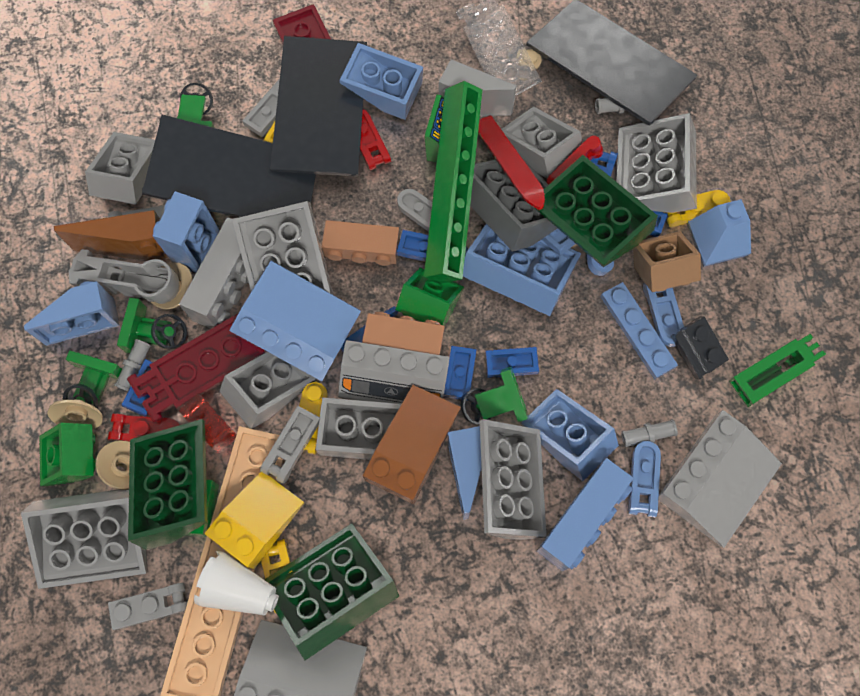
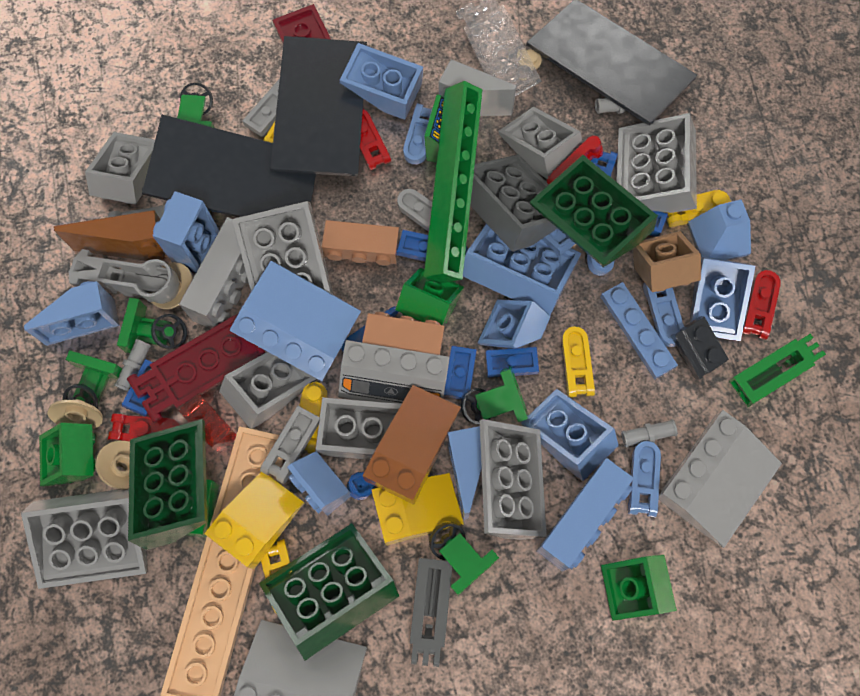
light grey plate [108,583,187,630] -> none
white cone [194,550,279,615] -> none
red piece [478,115,545,210] -> none
none -> medium blue slope [287,451,351,516]
none -> blue tile [347,472,375,500]
none -> yellow slope [372,473,464,546]
none -> medium blue plate [403,103,433,164]
none -> dark grey hinge [410,558,452,667]
none -> green piece [429,522,499,596]
none -> medium blue slope [478,300,551,348]
none -> yellow plate [561,326,595,398]
none -> green slope [601,555,677,621]
none -> medium blue slope [690,257,756,341]
none -> red plate [742,270,781,340]

